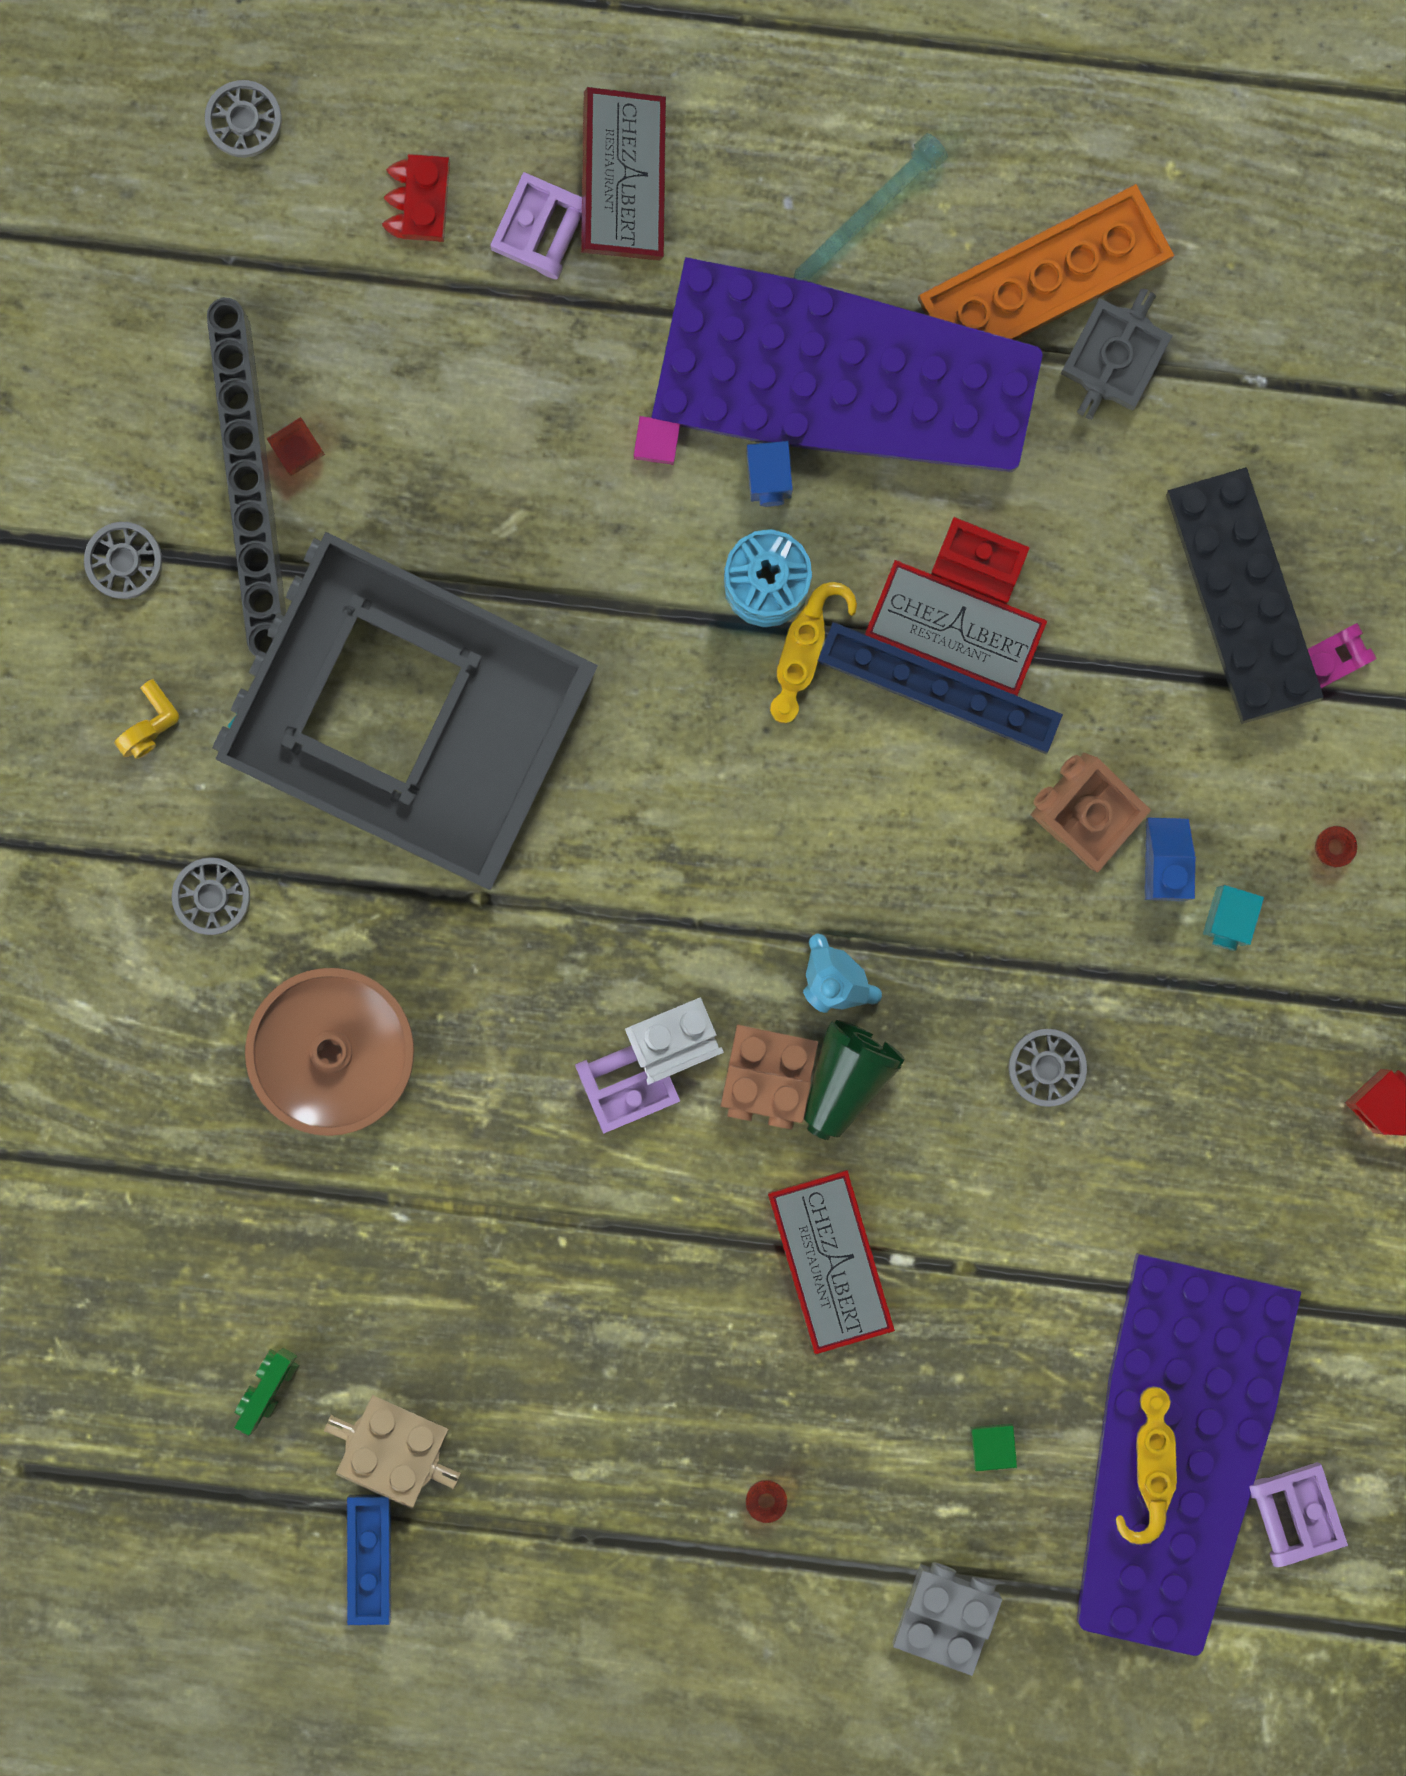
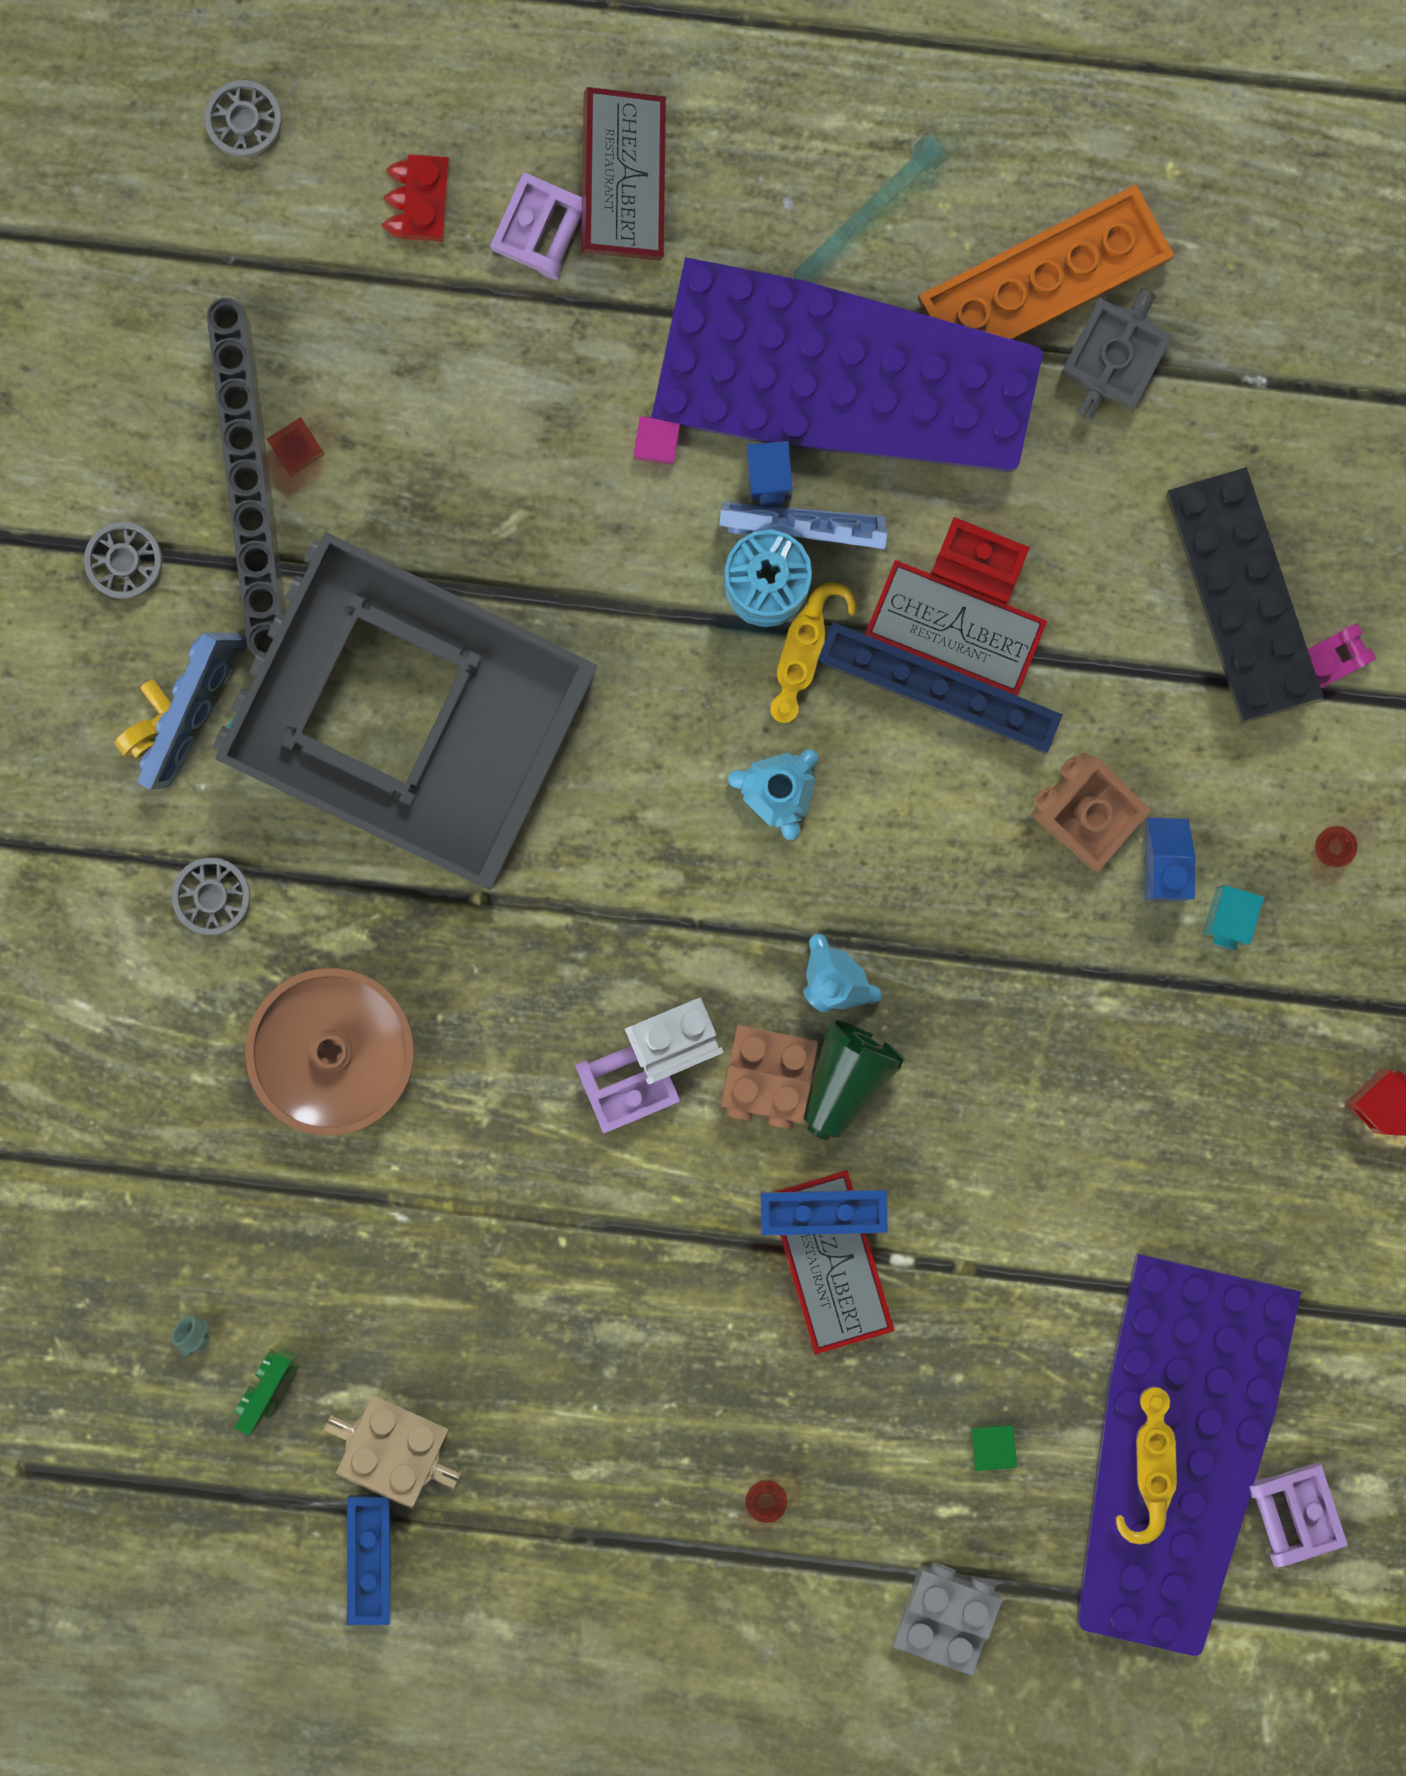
light grey wheel [1008,1029,1087,1107] -> none
none -> medium blue wing [137,633,248,790]
none -> sand green plate [171,1316,210,1357]
none -> medium blue wing [720,502,887,549]
none -> medium azure rock [728,749,819,840]
none -> blue plate [760,1189,888,1236]

